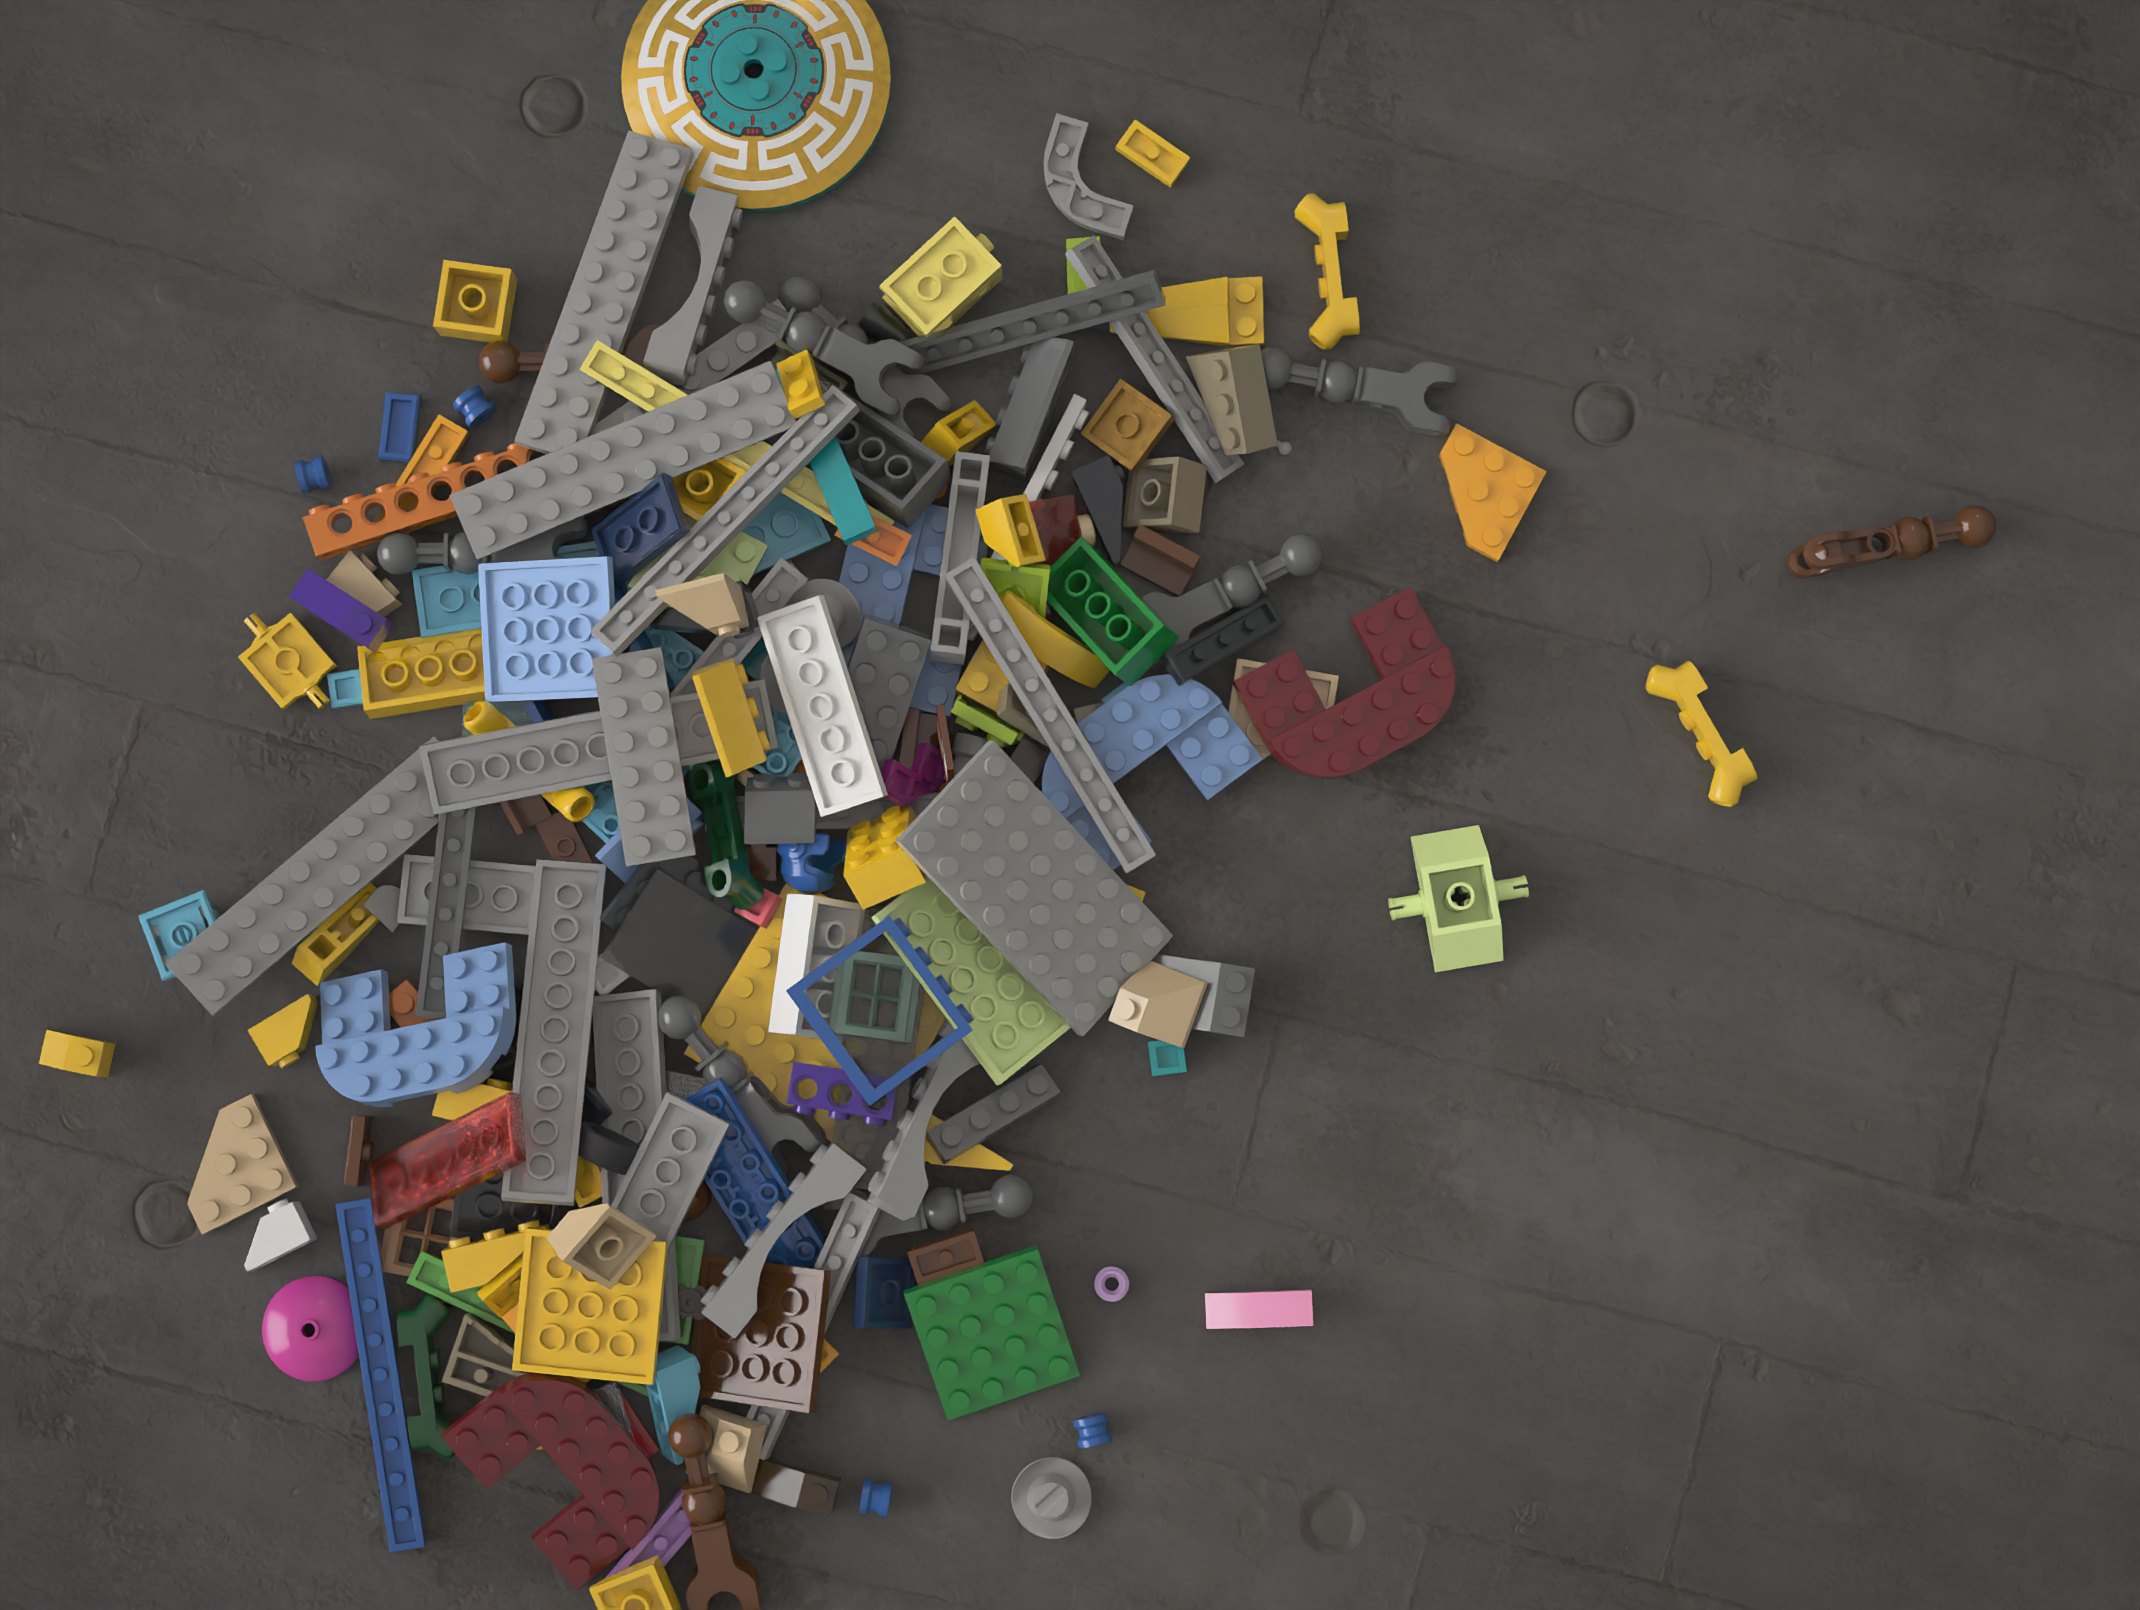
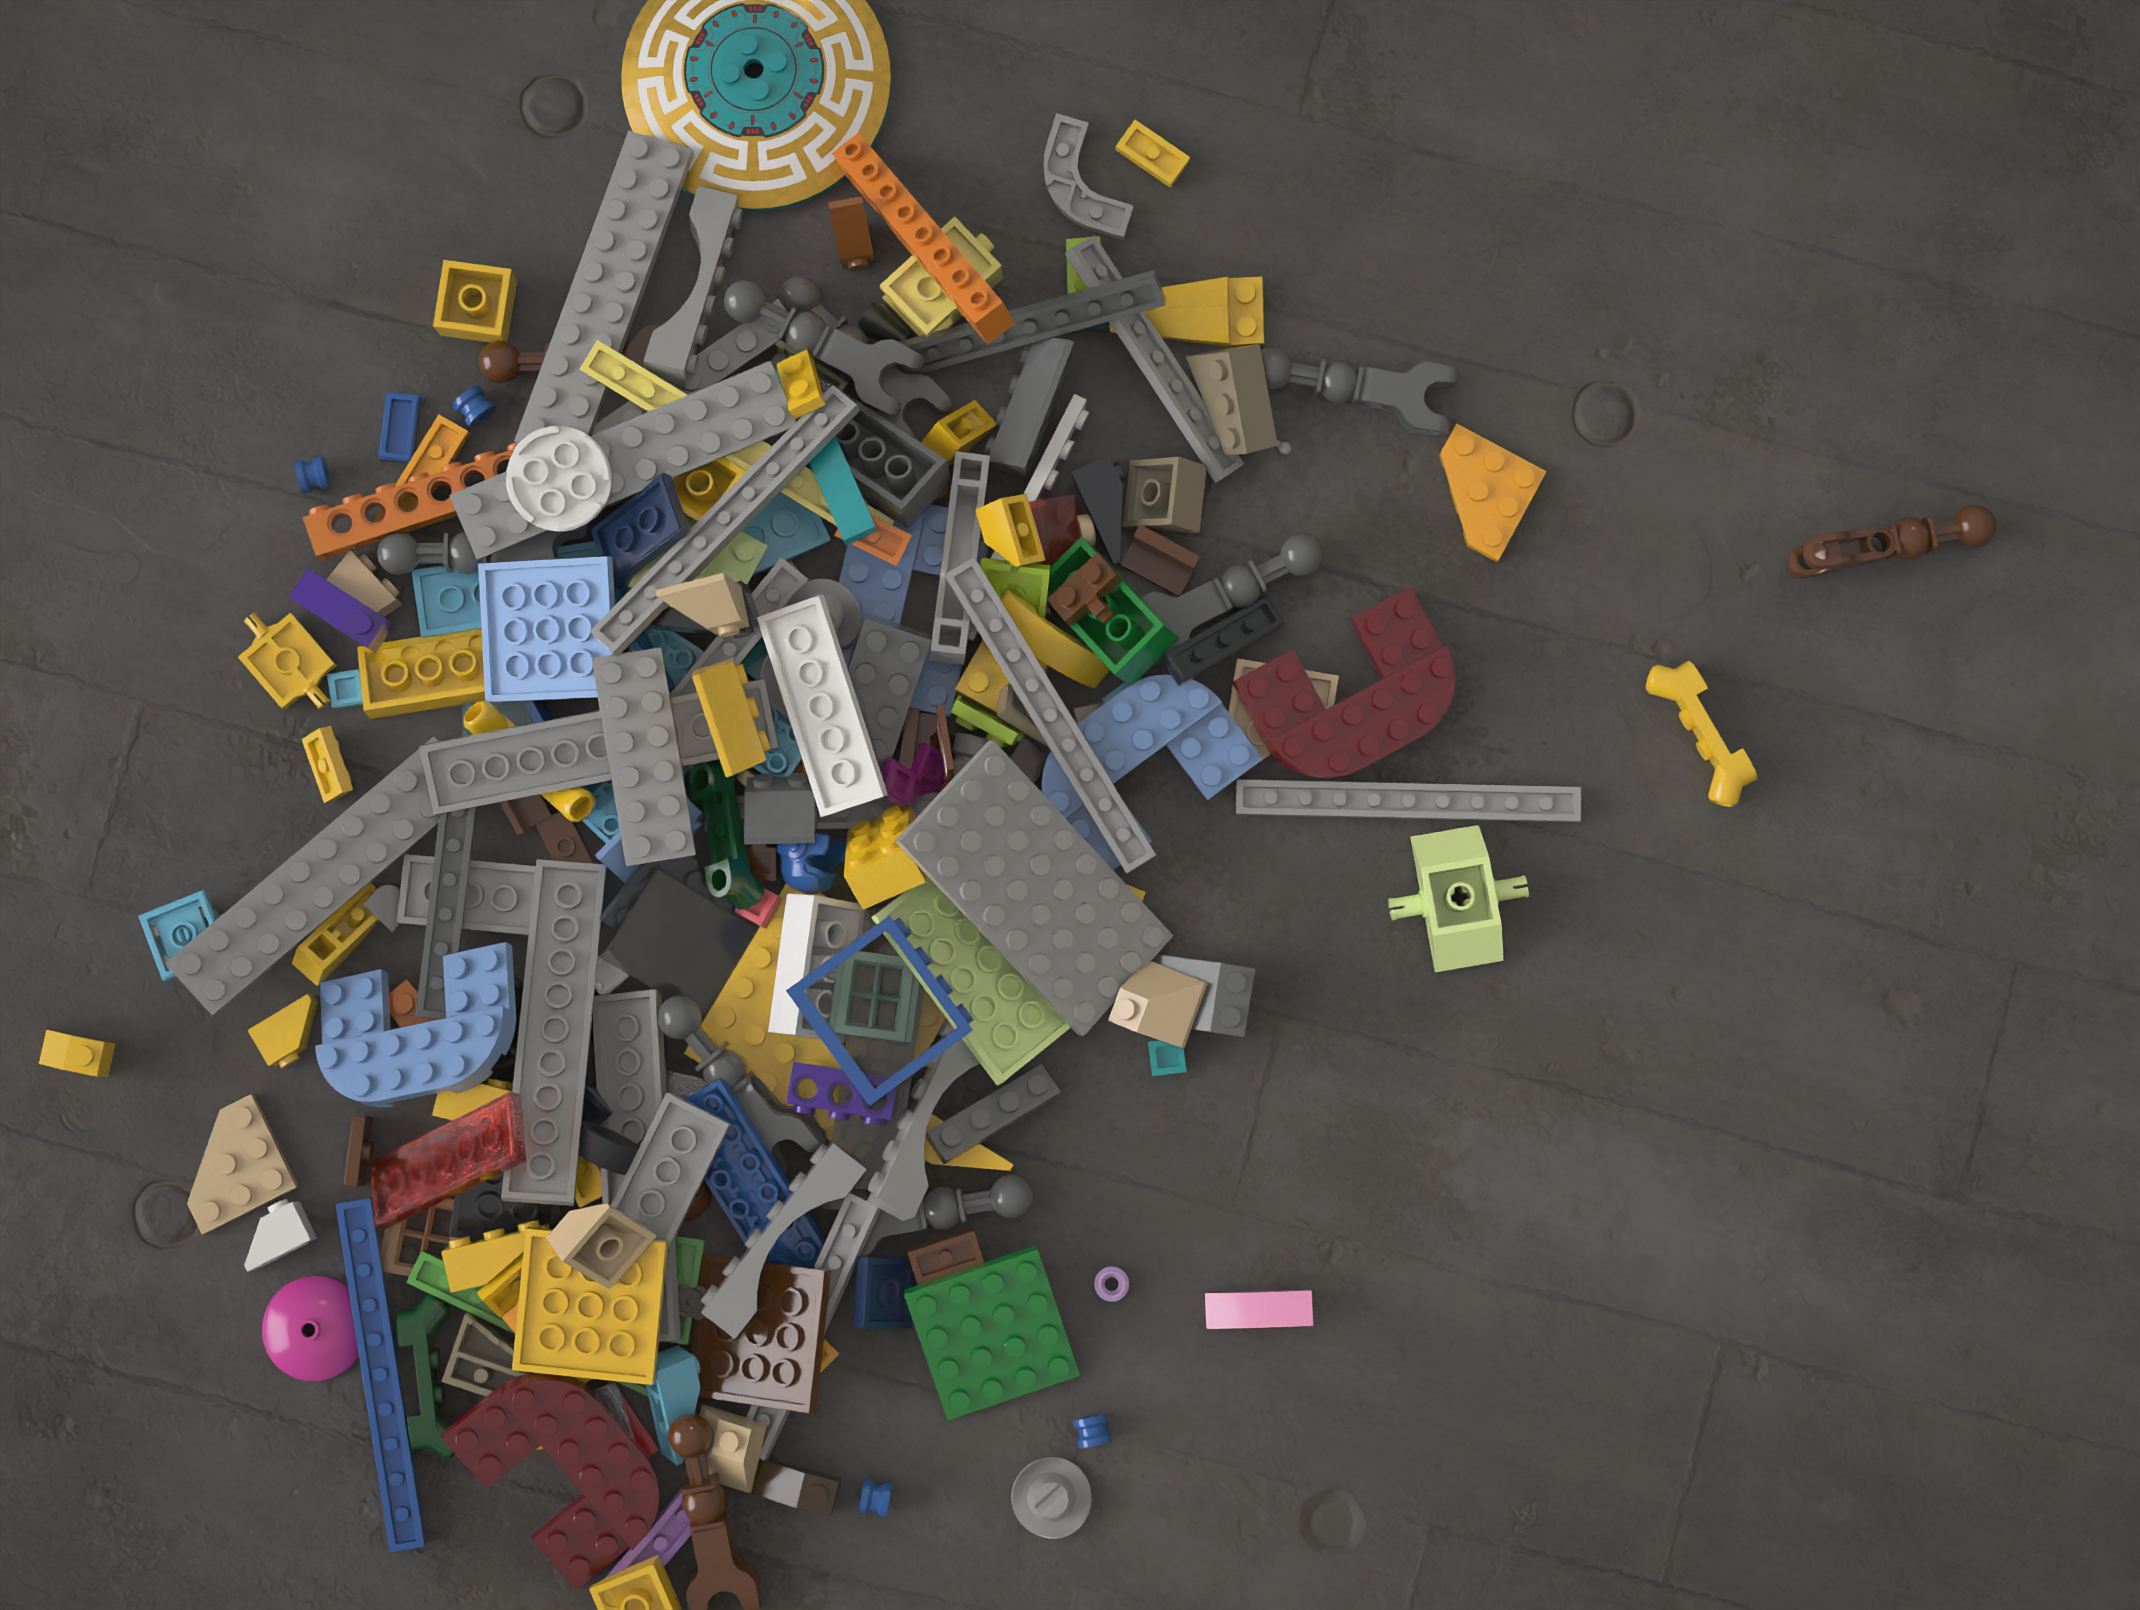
pearl gold plate [1080,378,1176,473] -> none
yellow plate [1295,193,1360,350] -> none
none -> yellow plate [302,726,353,803]
none -> white tile [506,426,612,531]
none -> dark orange slope [828,196,875,271]
none -> orange brick [832,132,1015,345]
none -> reddish brown plate [1047,552,1122,626]
none -> light grey plate [1236,779,1581,822]

